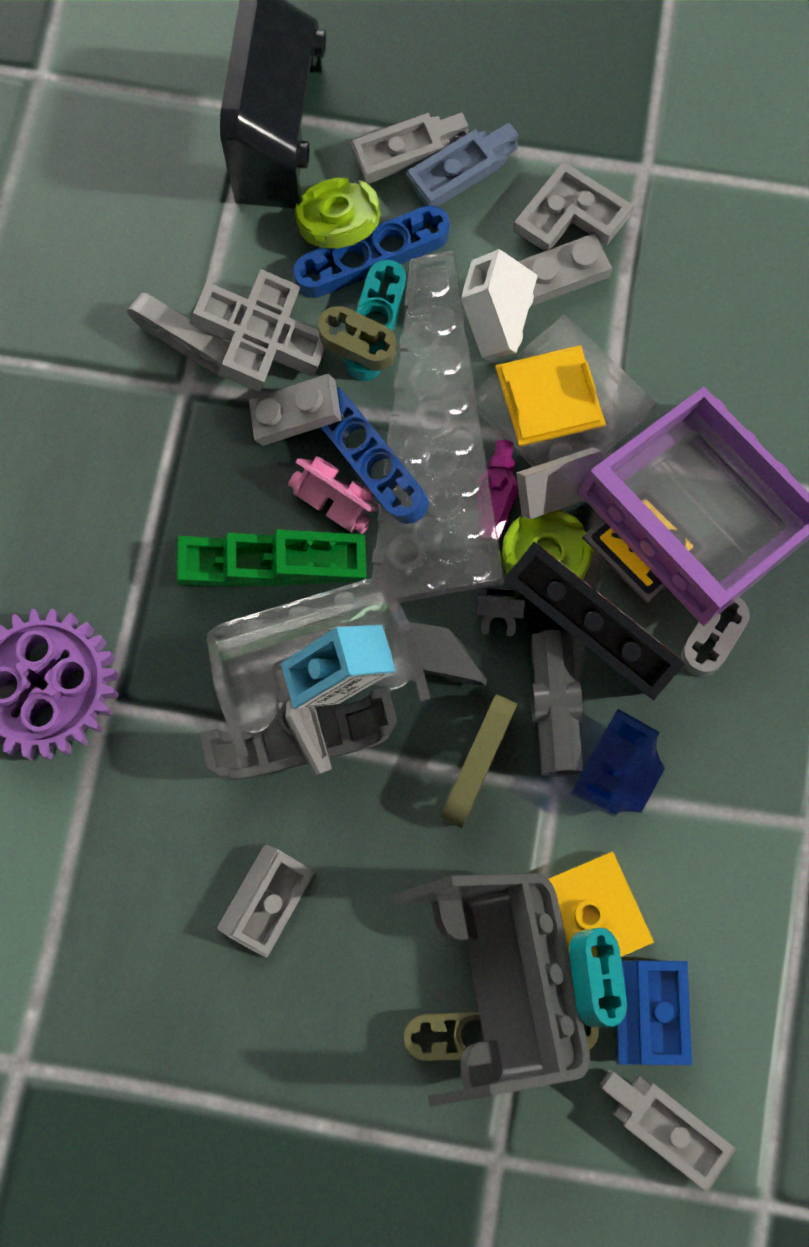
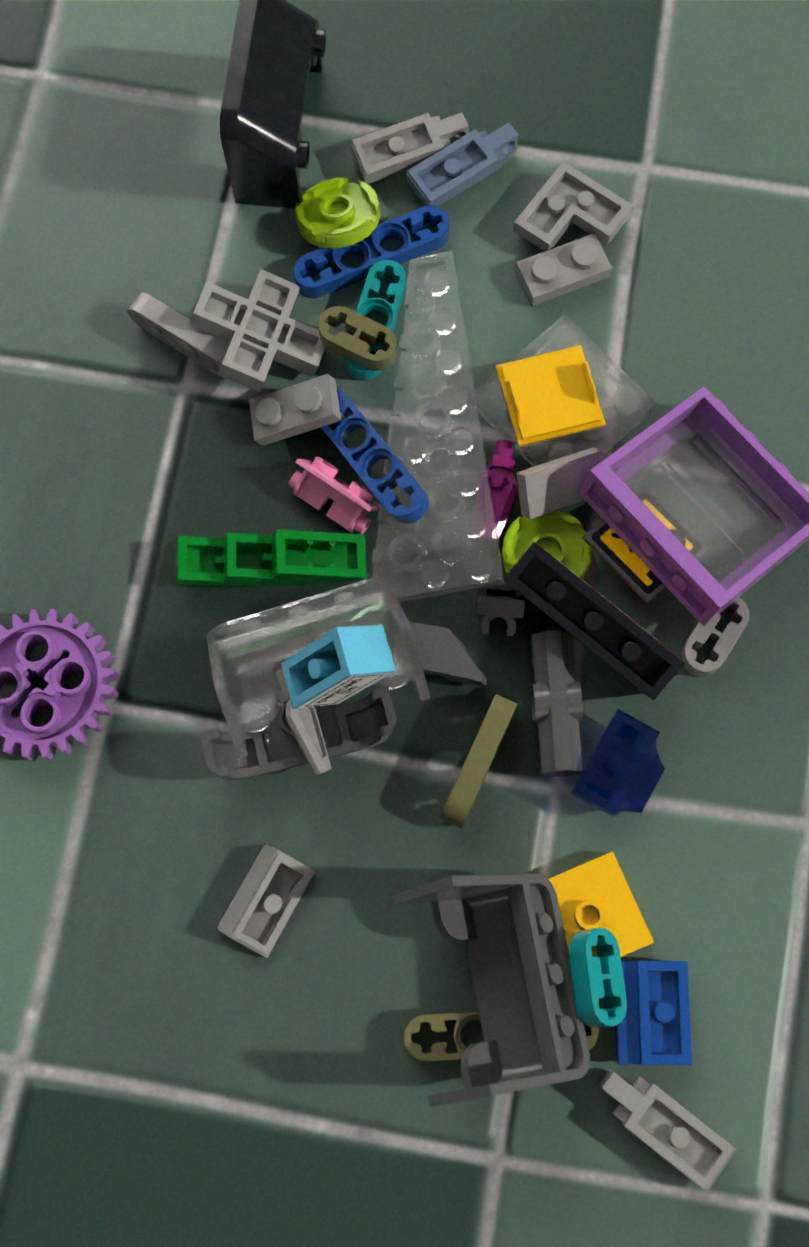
white slope [461,249,538,362] -> none

